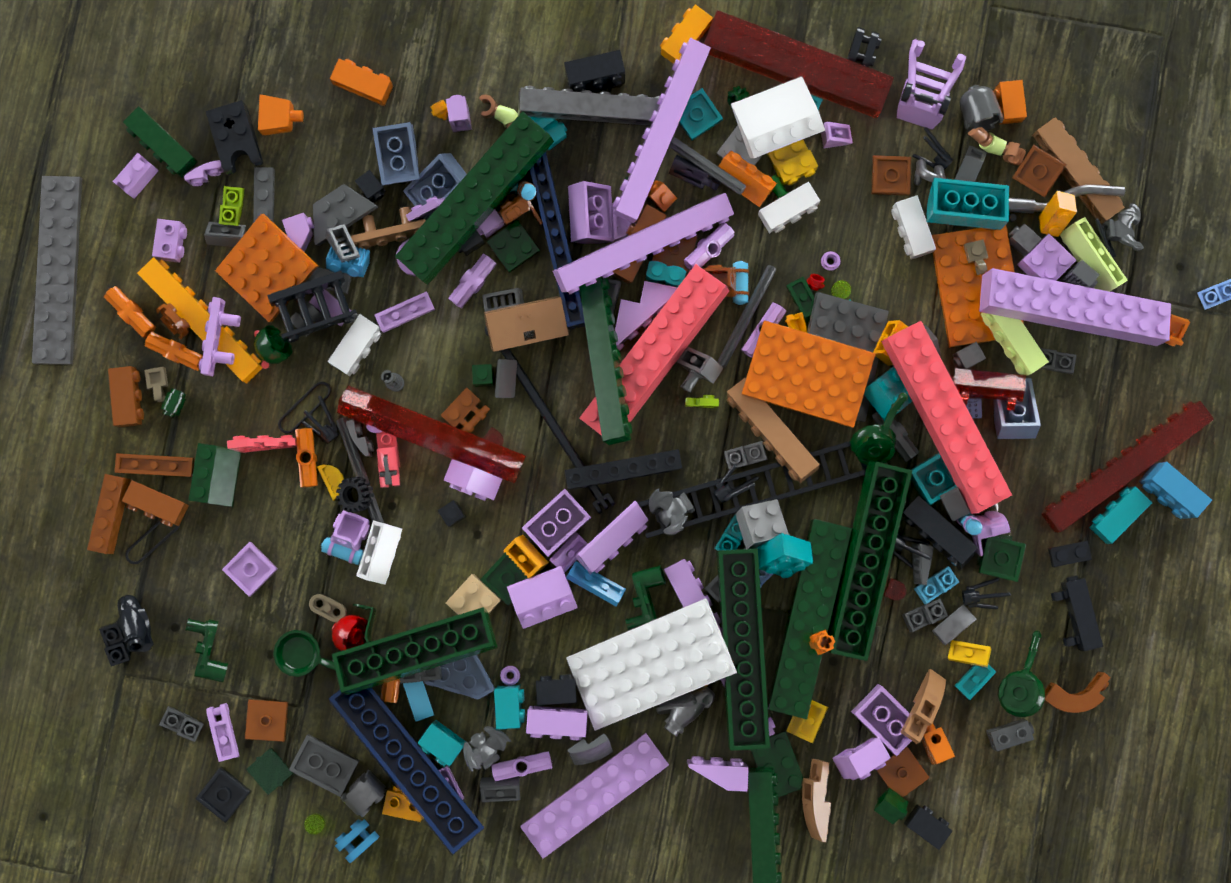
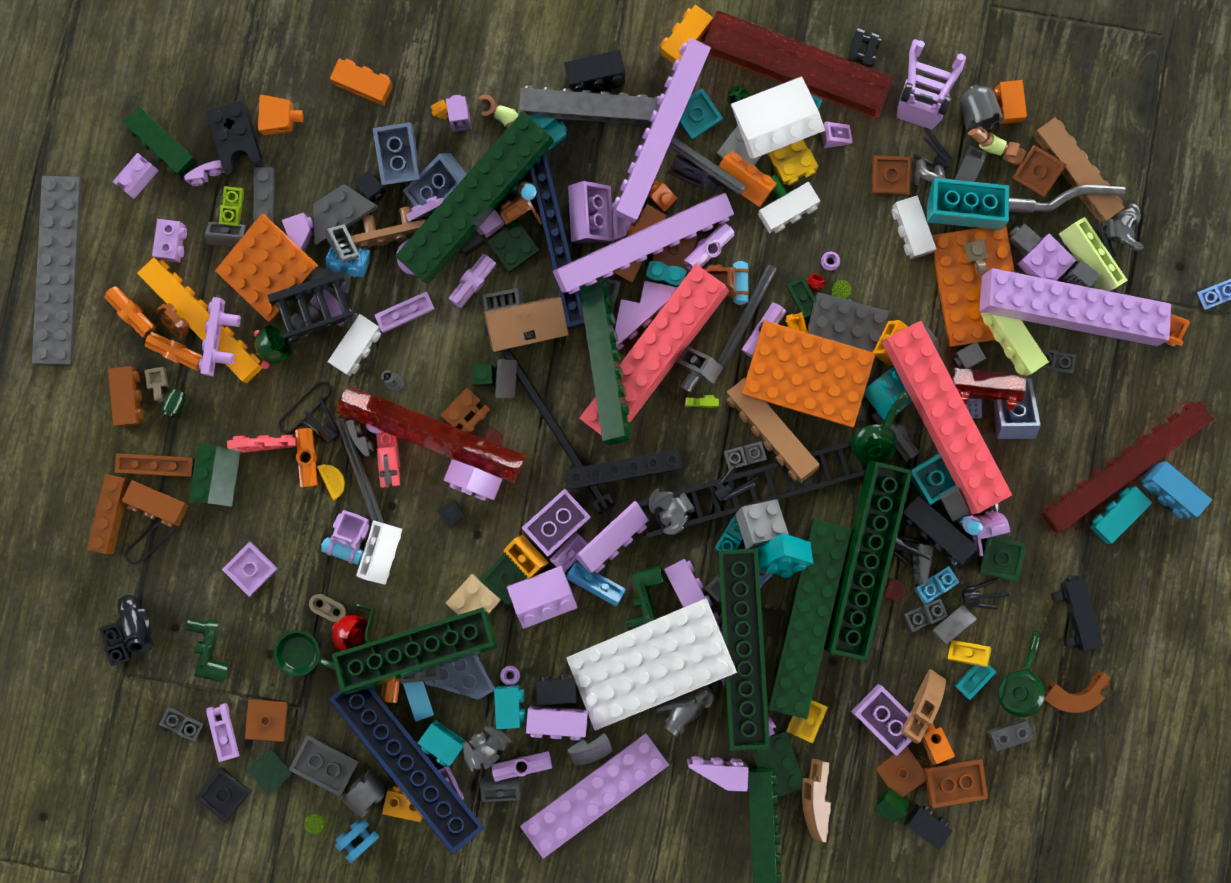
black tyre [336,477,374,513] -> none
orange piece [809,630,835,655] -> none
lavender brick [832,737,890,780] -> none
light orange brick [1039,191,1077,237] -> none
black plate [1048,541,1092,567] -> none
none -> dark orange plate [924,759,988,808]

